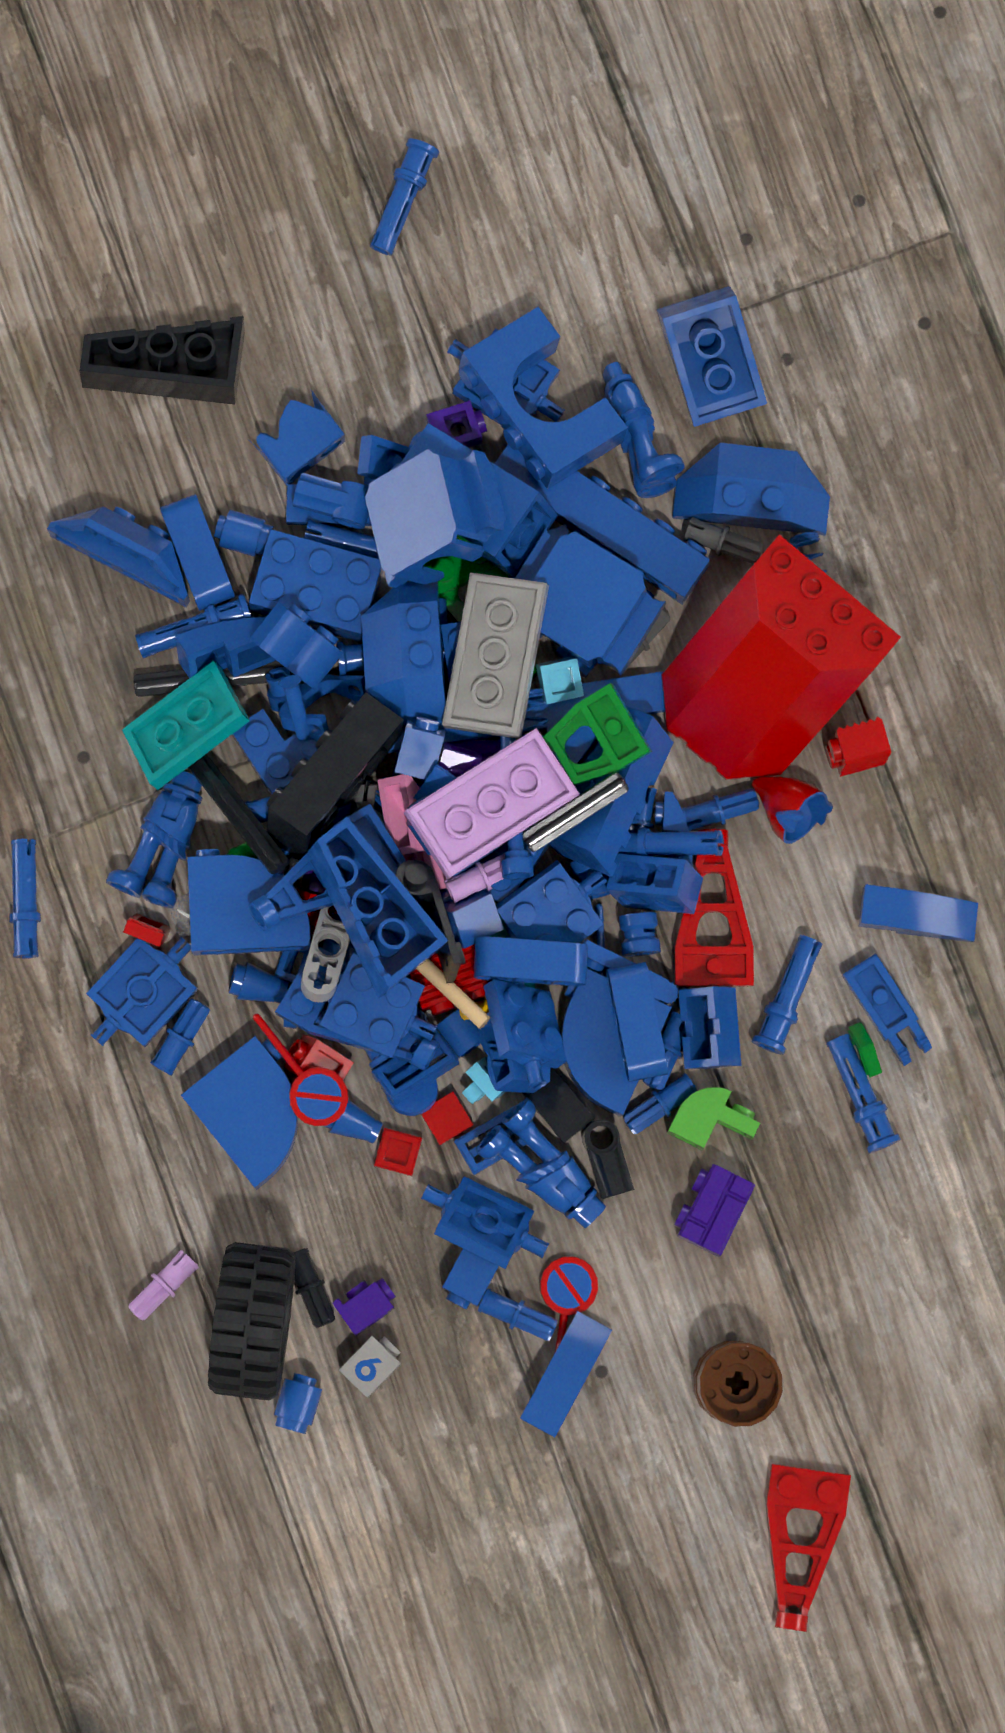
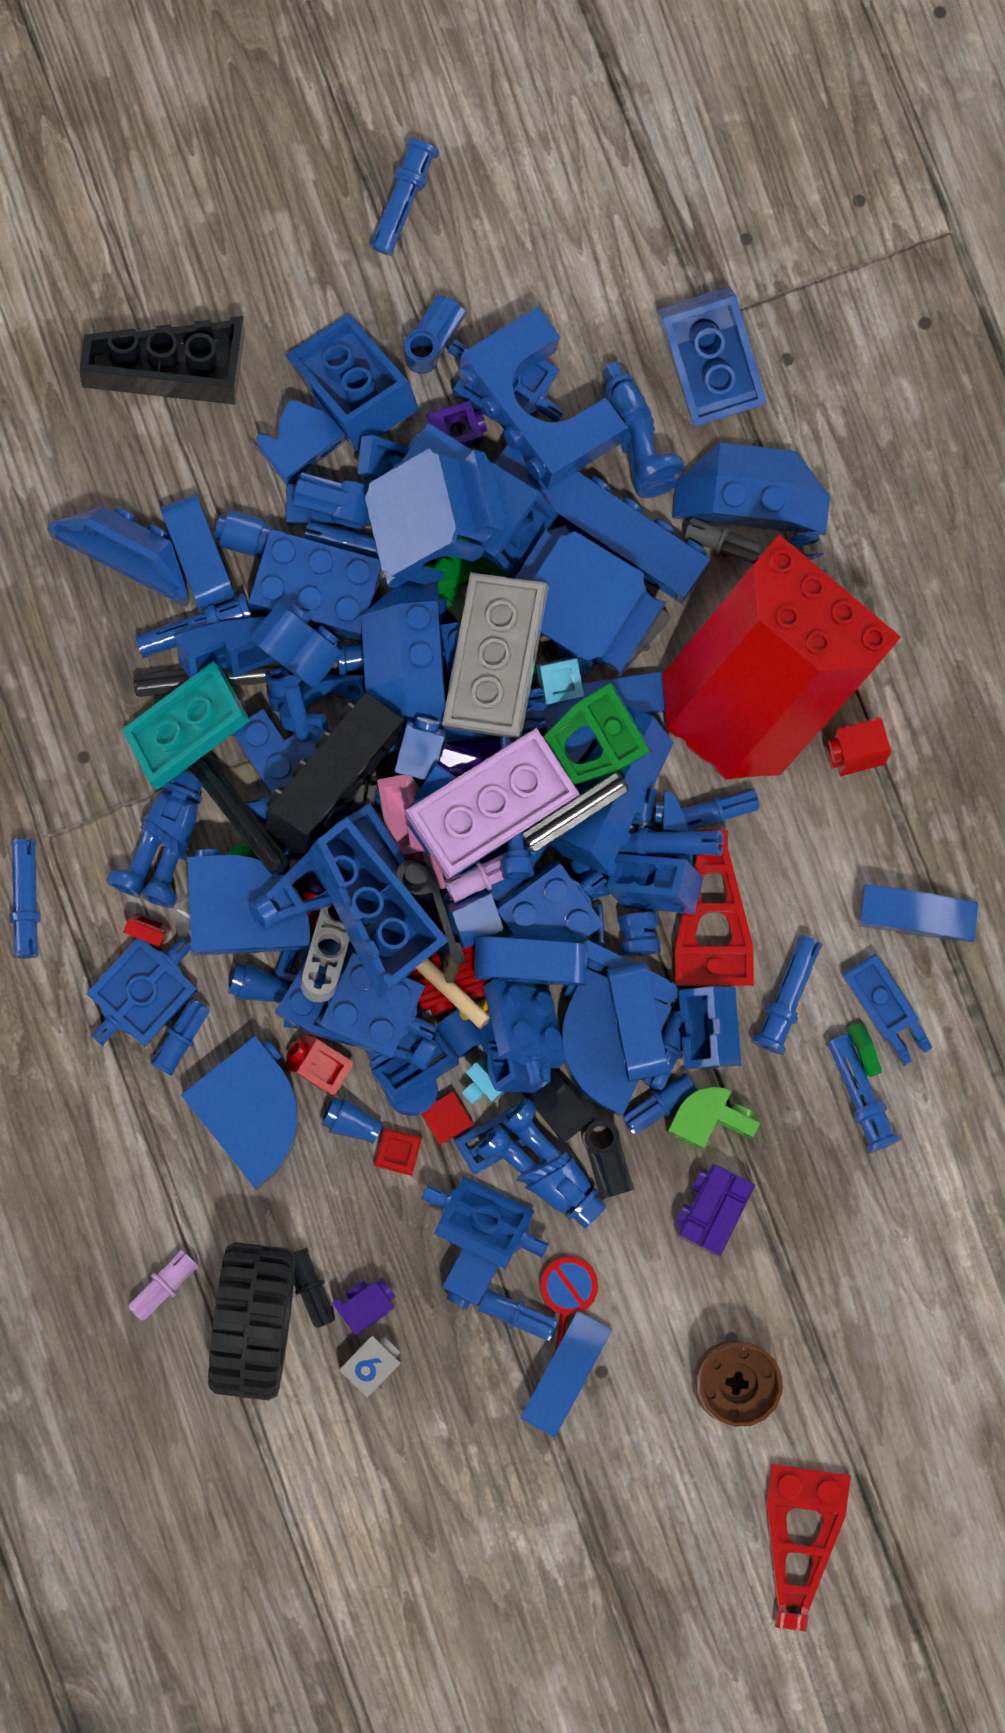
piece [253,1014,348,1126] -> none
blue brick [274,1373,322,1434] -> none
hat [752,777,833,844] -> none
none -> blue slope [286,314,419,451]
none -> blue piece [404,295,466,374]

